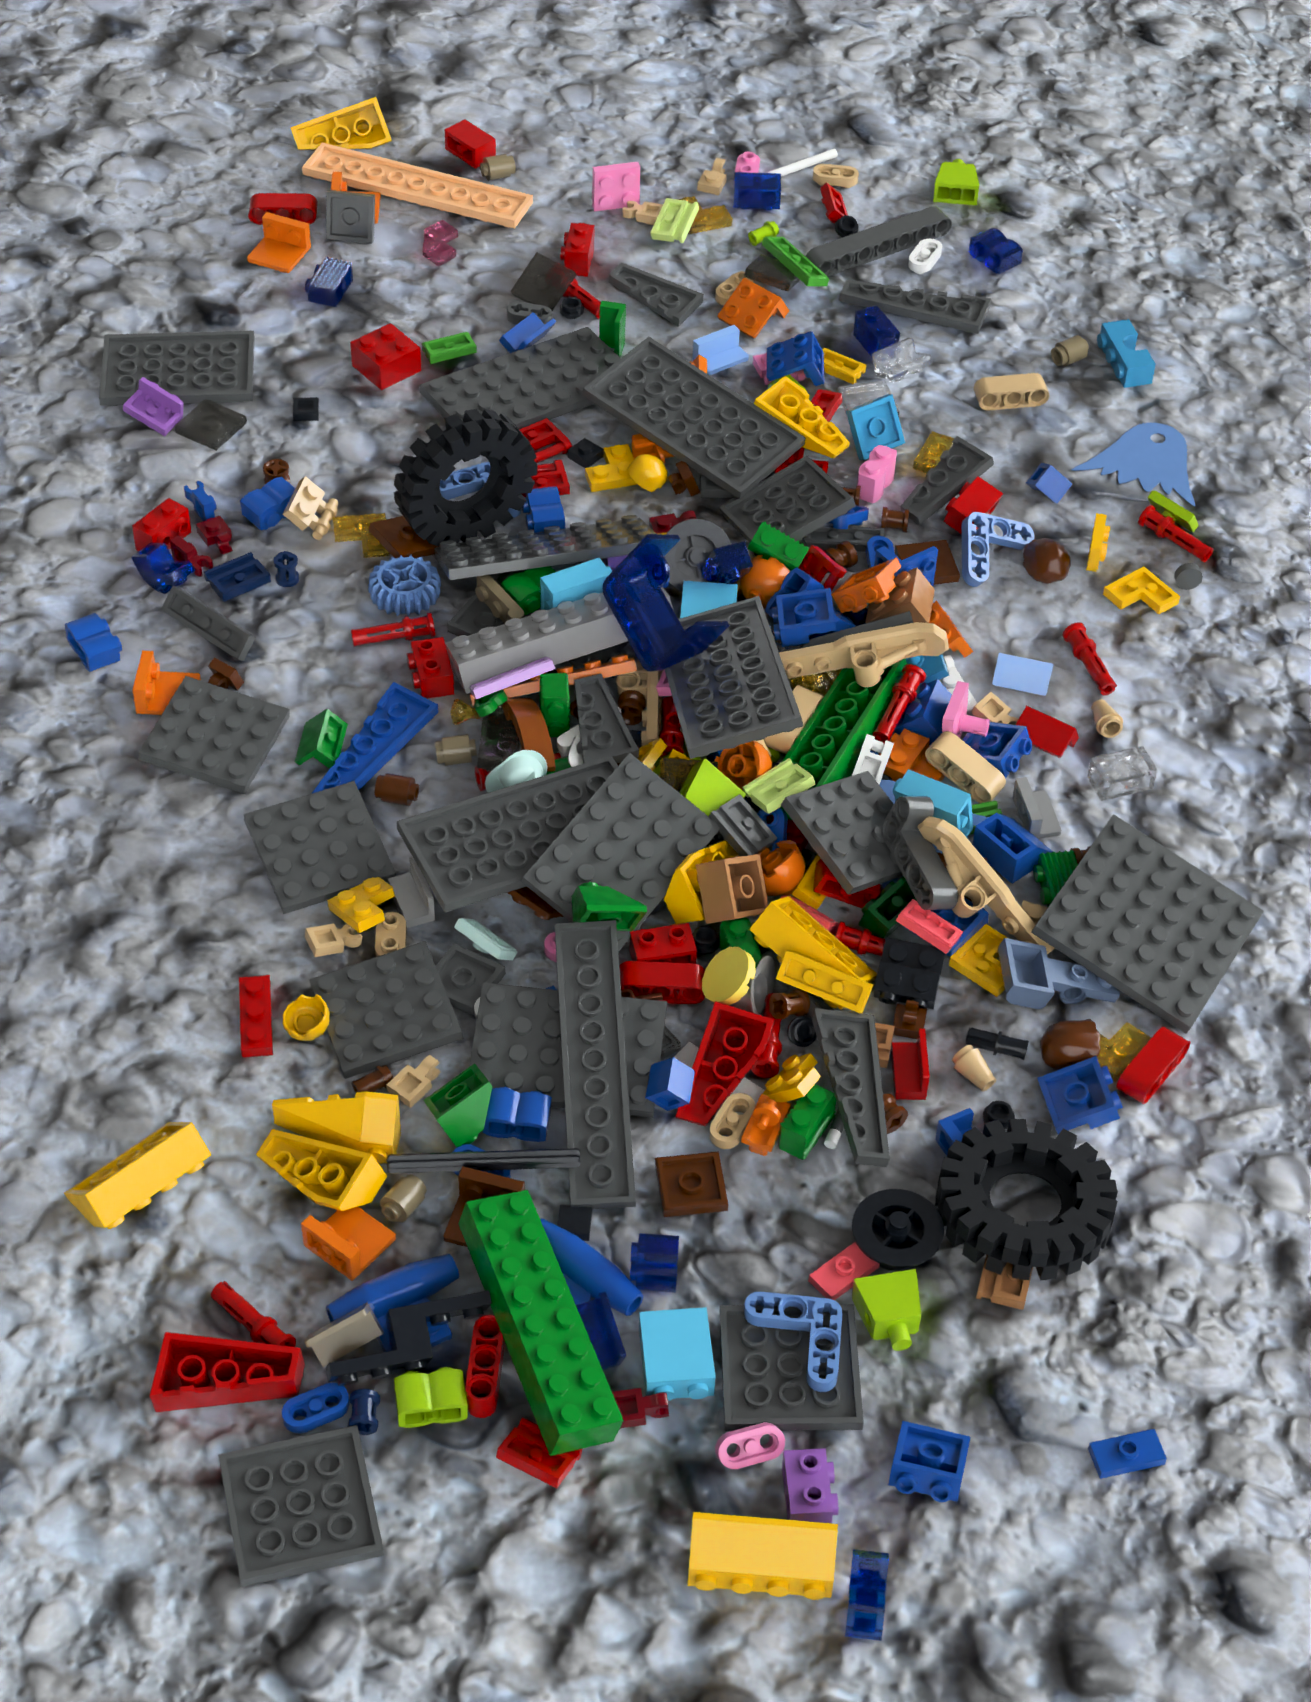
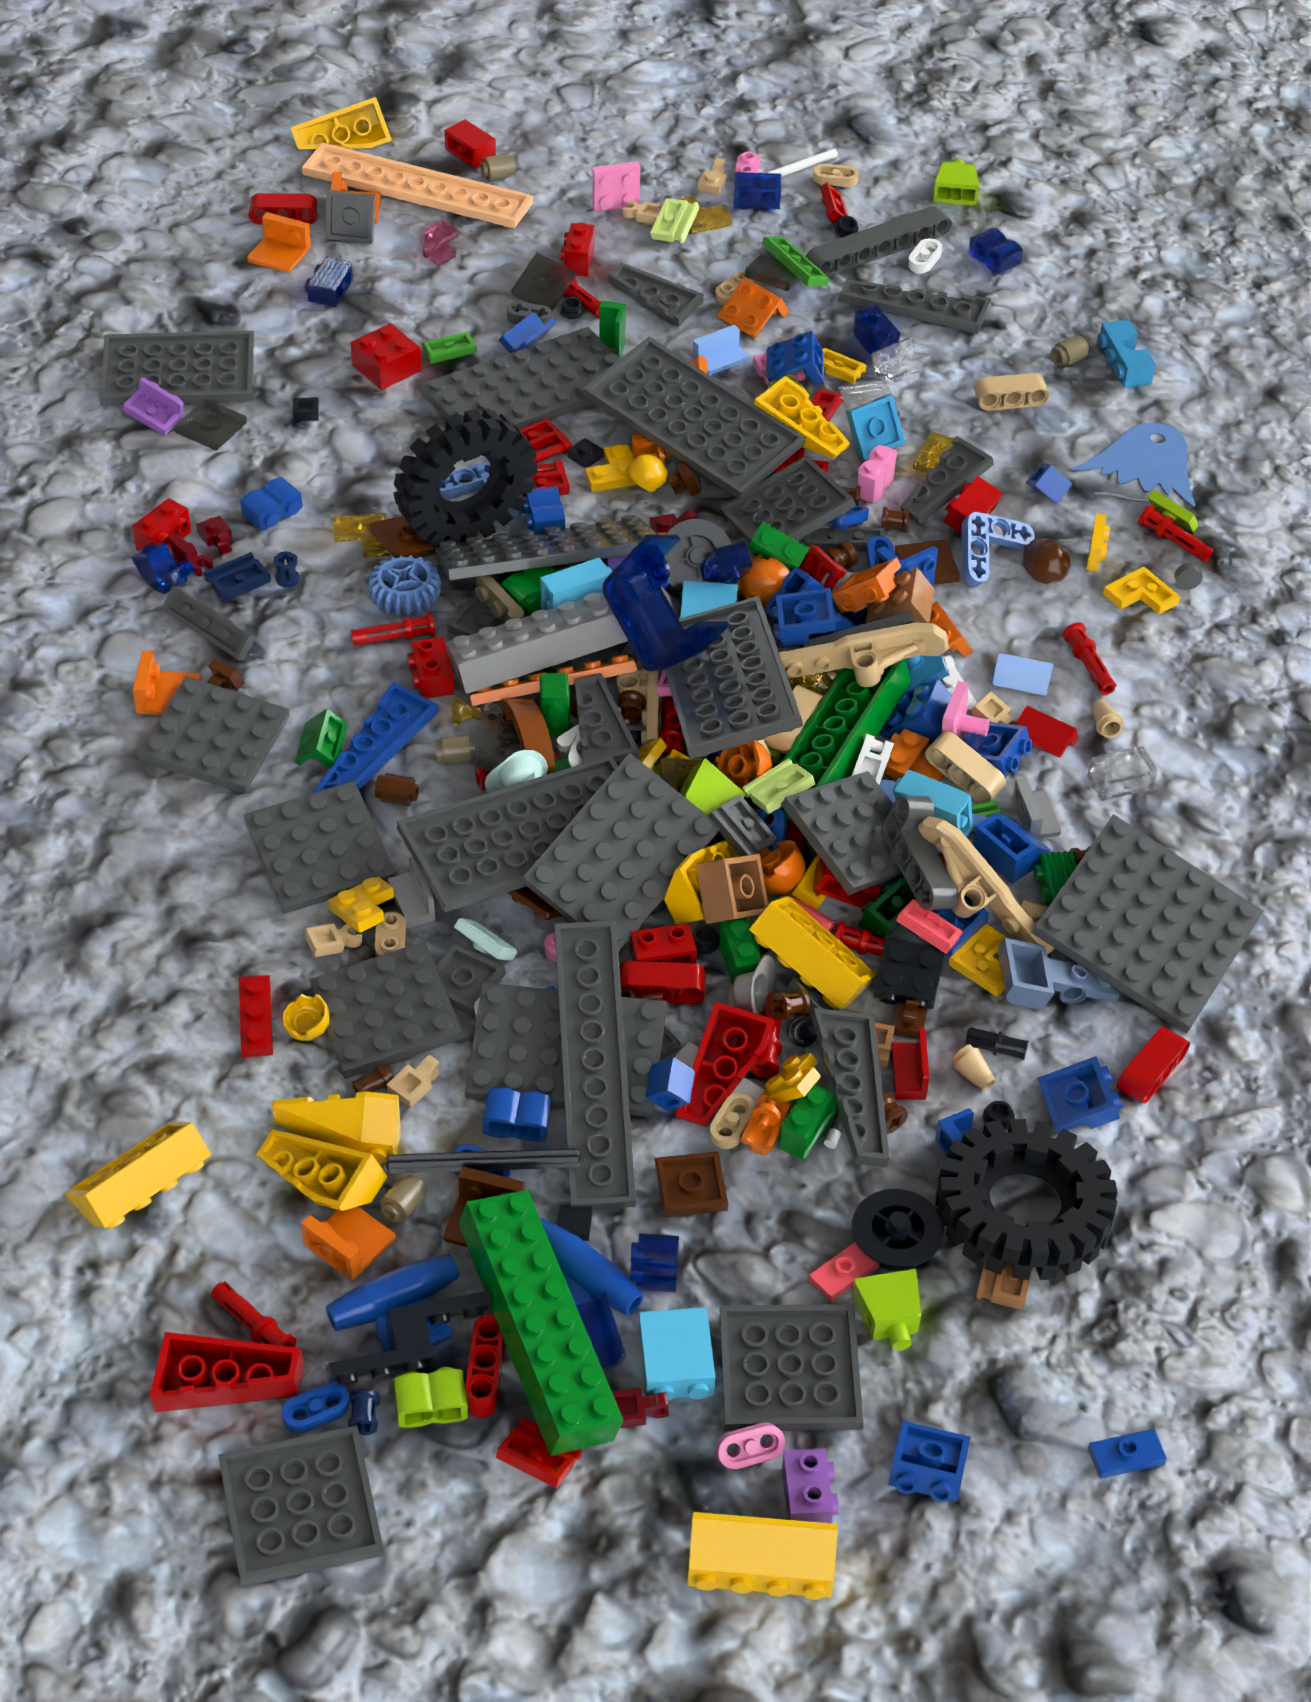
blue brick [65,613,122,672] -> none
blue plate [184,481,217,521] -> none
reddish brown wheel [263,459,290,484] -> none
tan plate [283,476,338,540] -> none
dark tan panel [304,1302,384,1367] -> none
green slope [423,1063,493,1148] -> none
lavender tile [469,657,555,699] -> none
green tile [474,689,508,717] -> none
green slope [571,882,647,931] -> none
light yellow tile [702,947,755,1005] -> none
medium blue beam [744,1292,842,1392] -> none
lime pin [748,221,779,246] -> none
yellow plate [776,950,874,1013] -> none
clear blue brick [845,1549,889,1641] -> none
red pin [873,664,926,743] -> none
reddish brown hair [1040,1019,1101,1070] -> none
clear yellow plate [1097,1022,1151,1082] -> none

